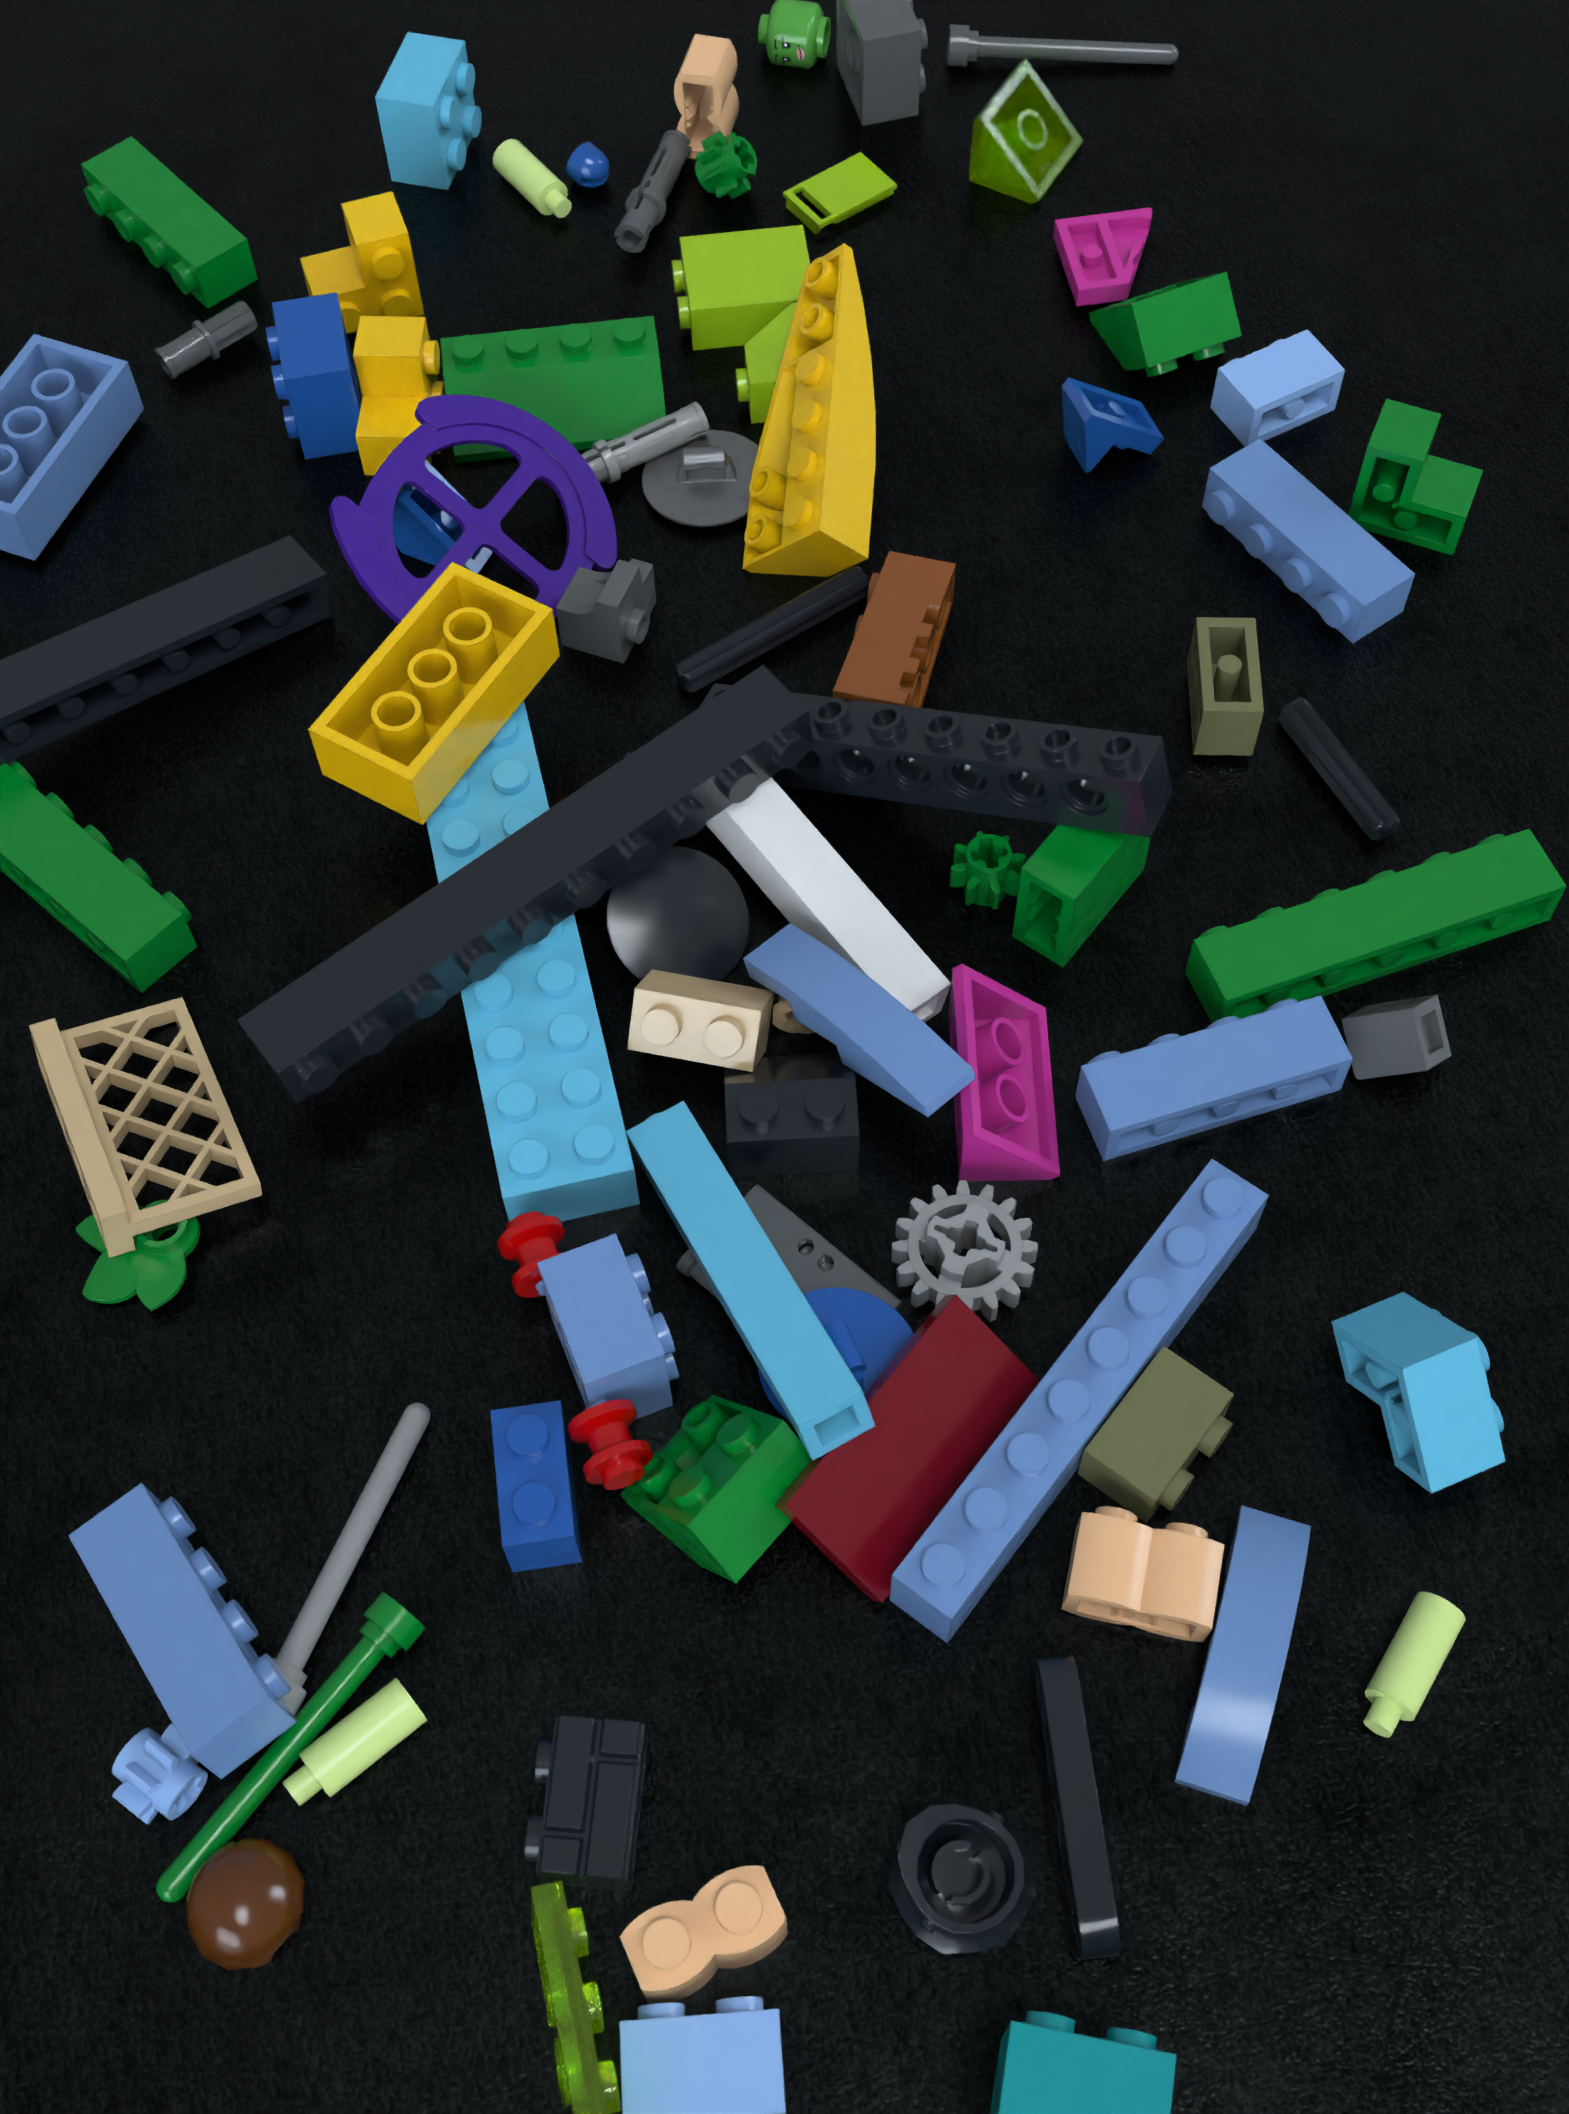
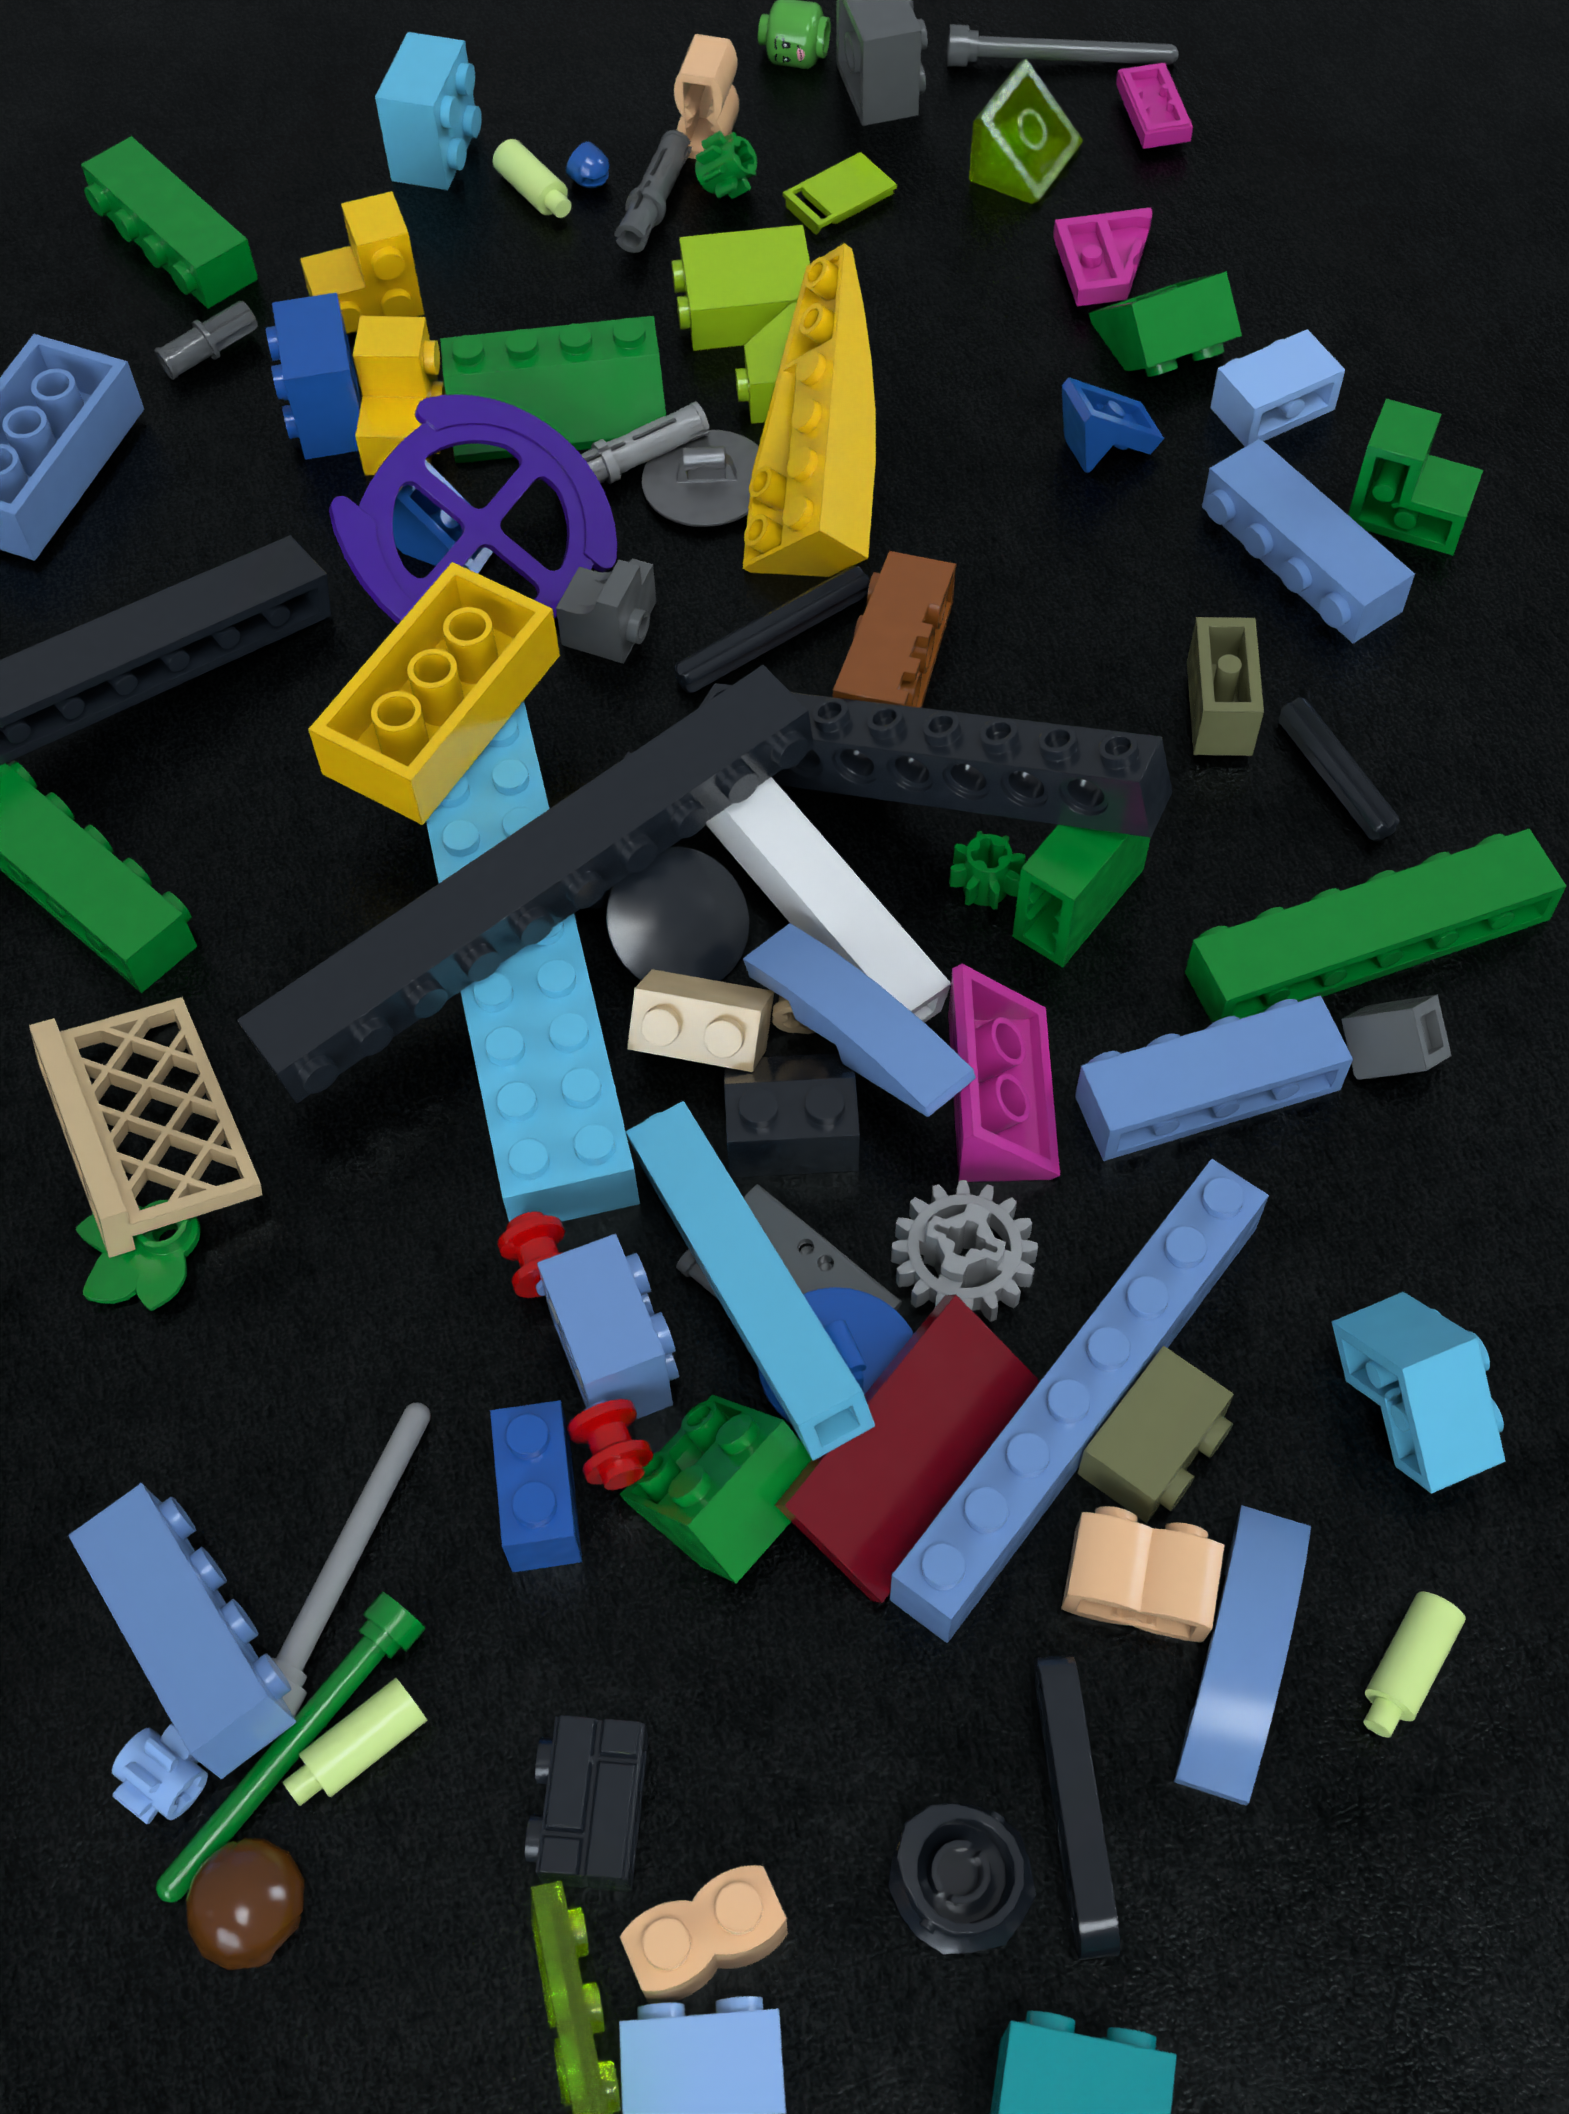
none -> dark pink plate [1116,63,1193,149]

